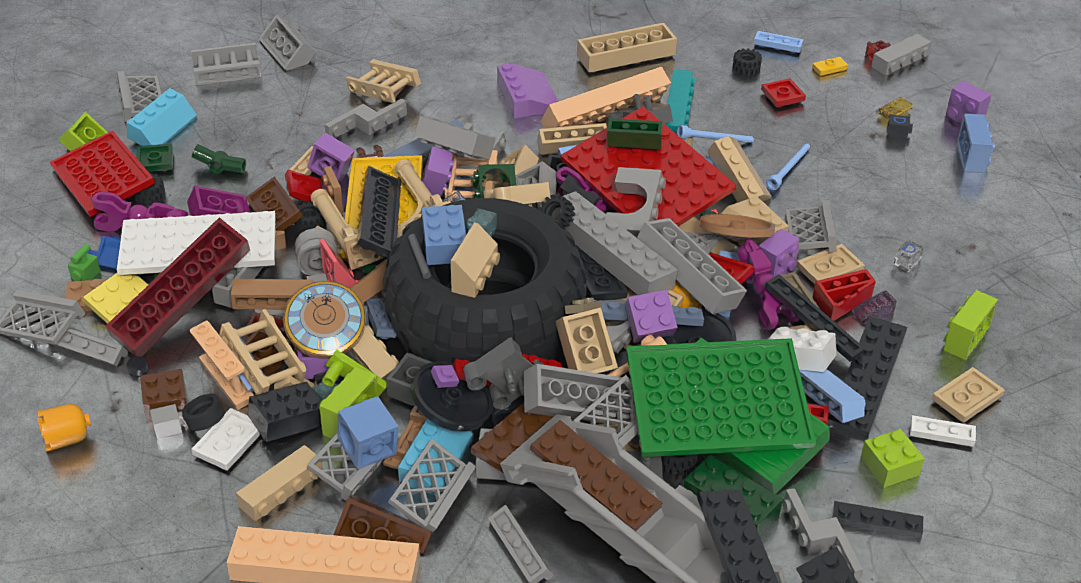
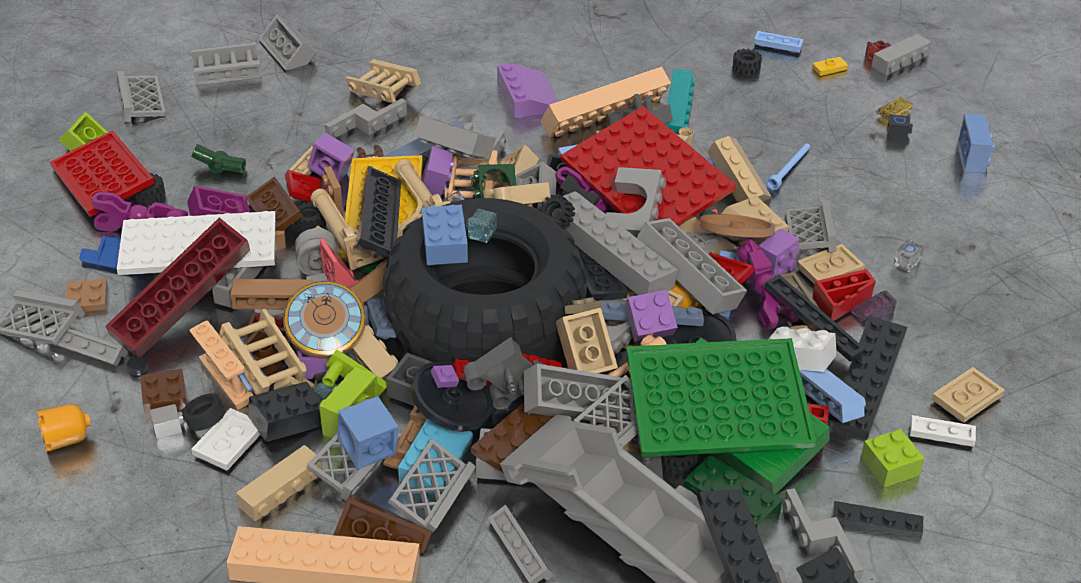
bright green brick [68,244,100,281] -> none
light yellow plate [83,273,148,324] -> none
medium azure slope [127,88,197,146] -> none
dark green plate [136,143,173,172] -> none
dark grey bar [408,234,431,279] -> none
tan slope [451,222,500,298] -> none
reddish brown plate [530,420,663,532] -> none
tan brick [537,123,607,155] -> none
tan brick [577,23,677,72] -> none
dark green brick [607,118,663,149] -> none
light blue piece [677,125,754,143] -> none
red plate [761,78,806,107] -> none
lime brick [943,290,998,360] -> none
medium lavender brick [945,81,991,124] -> none

